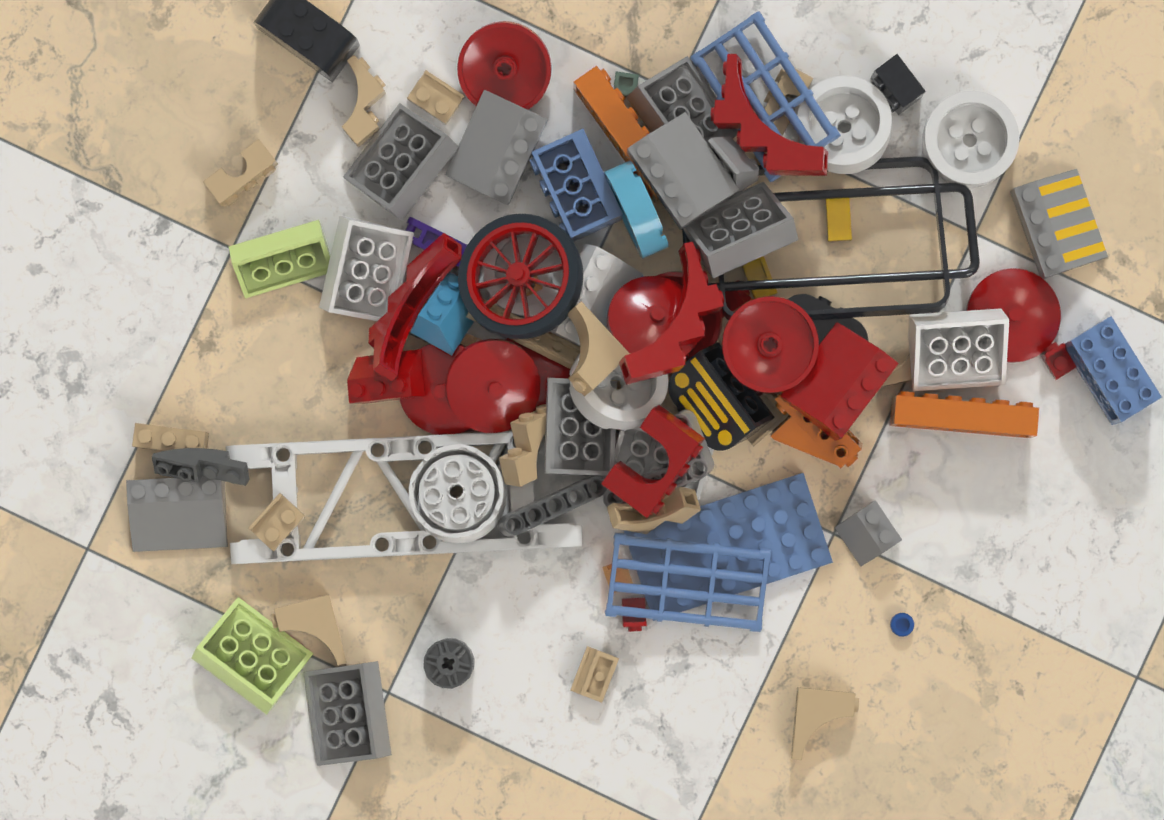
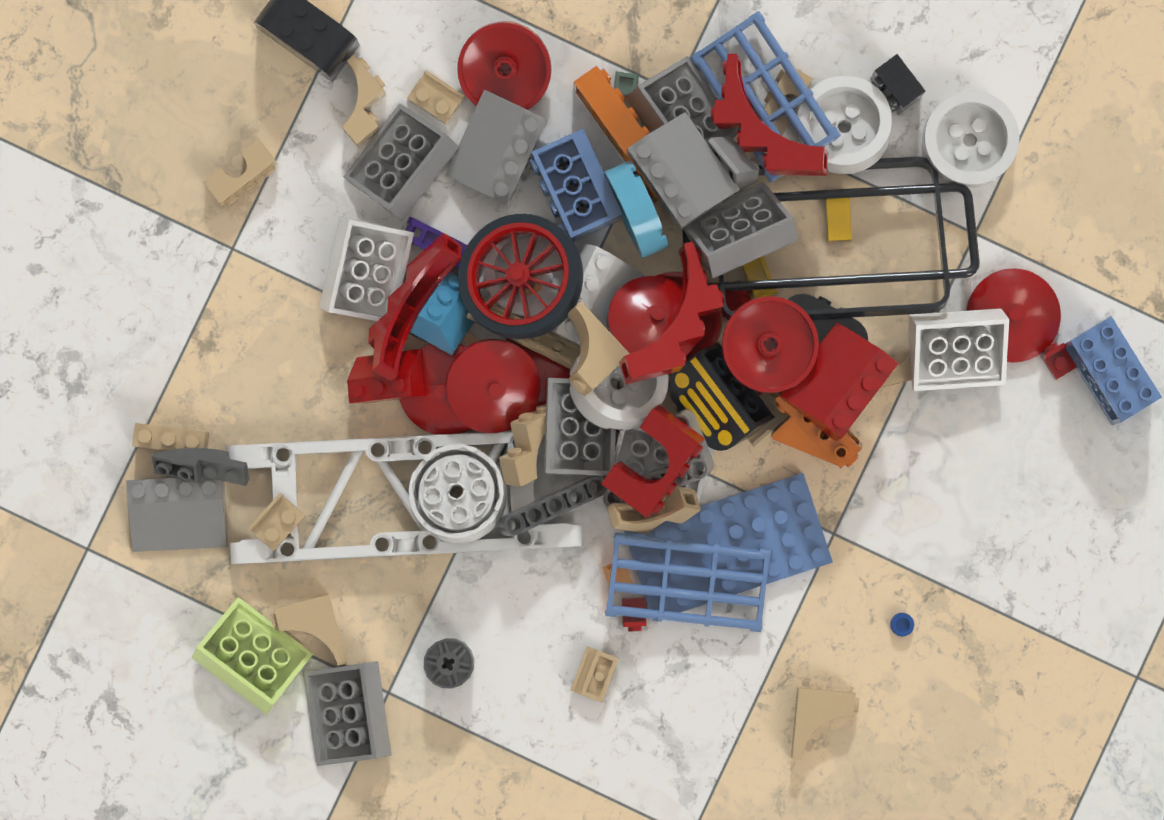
yellowish green slope [229,220,330,298] -> none
light grey slope [834,501,902,566] -> none
orange brick [890,391,1039,438] -> none
light grey slope [1010,169,1108,279] -> none

